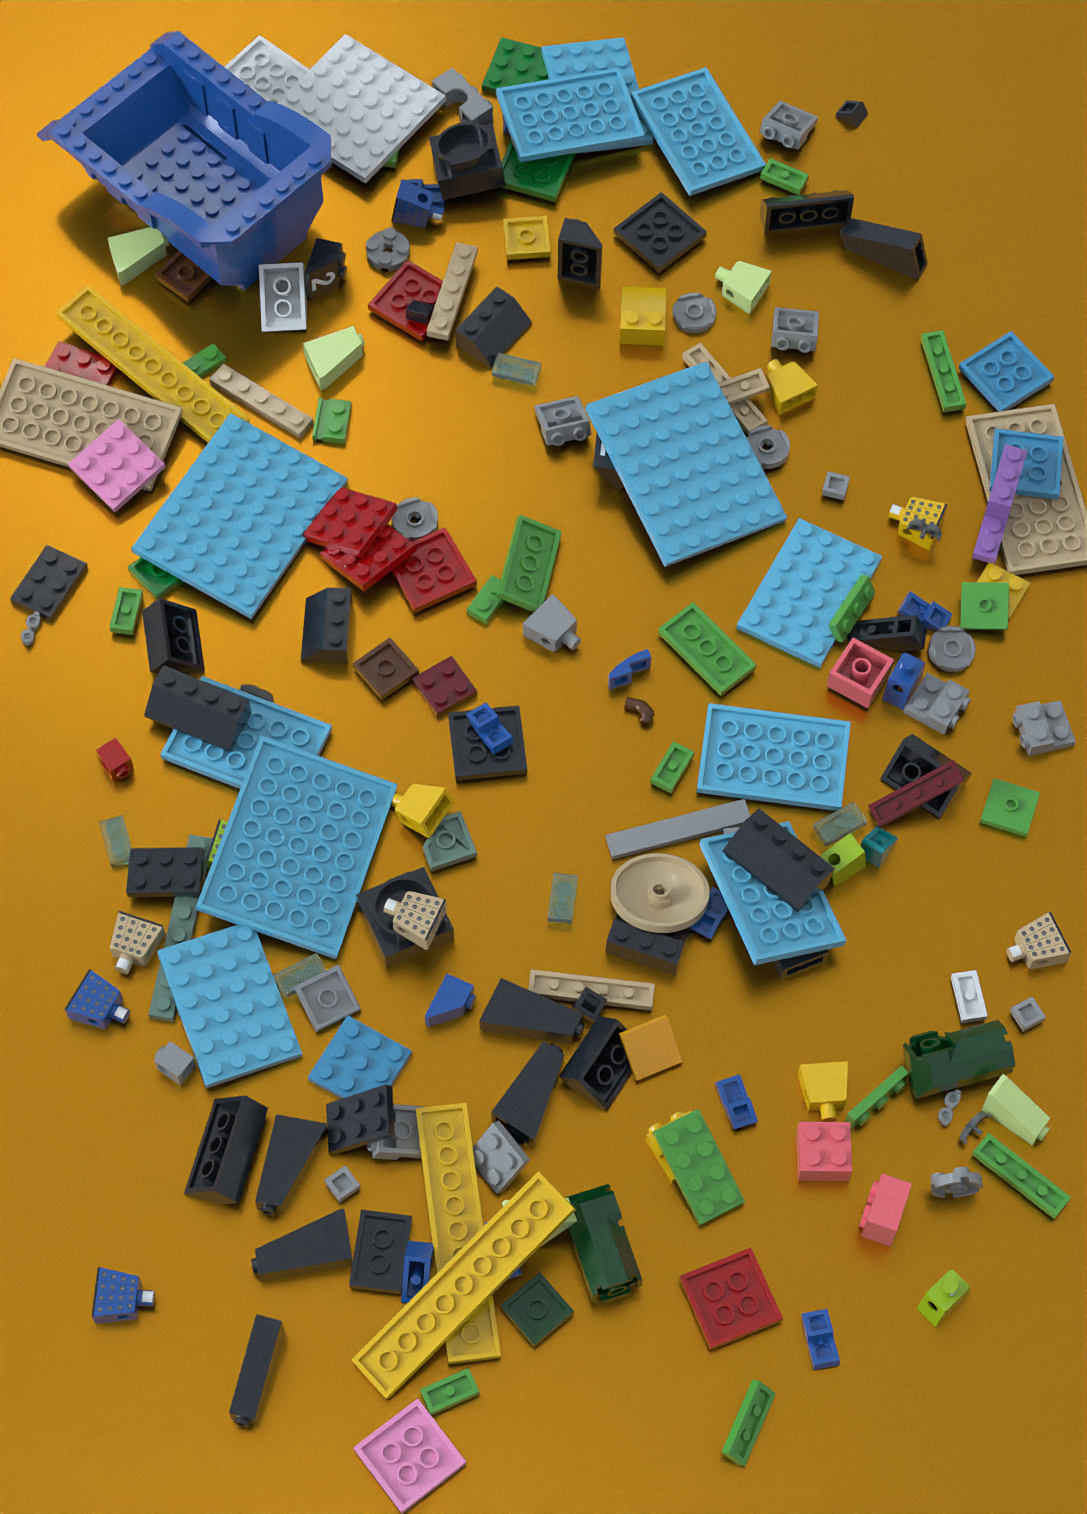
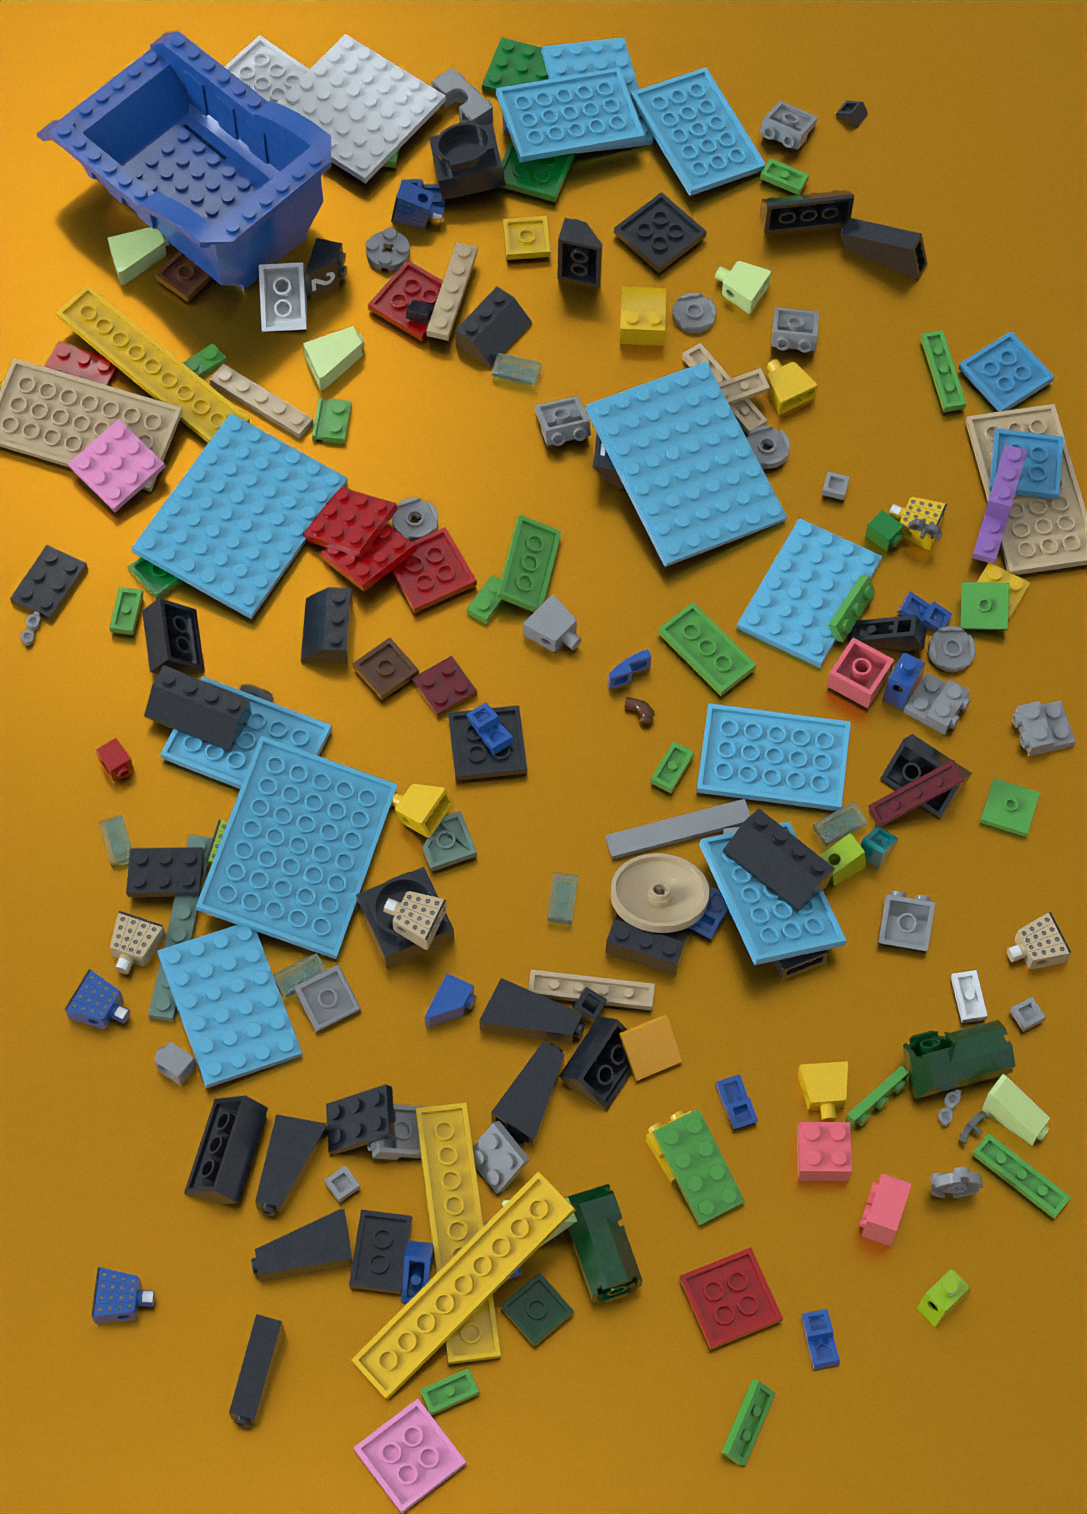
dark azure plate [308,1015,412,1099] -> none
none -> green brick [865,510,904,552]
none -> light grey plate [878,890,936,951]

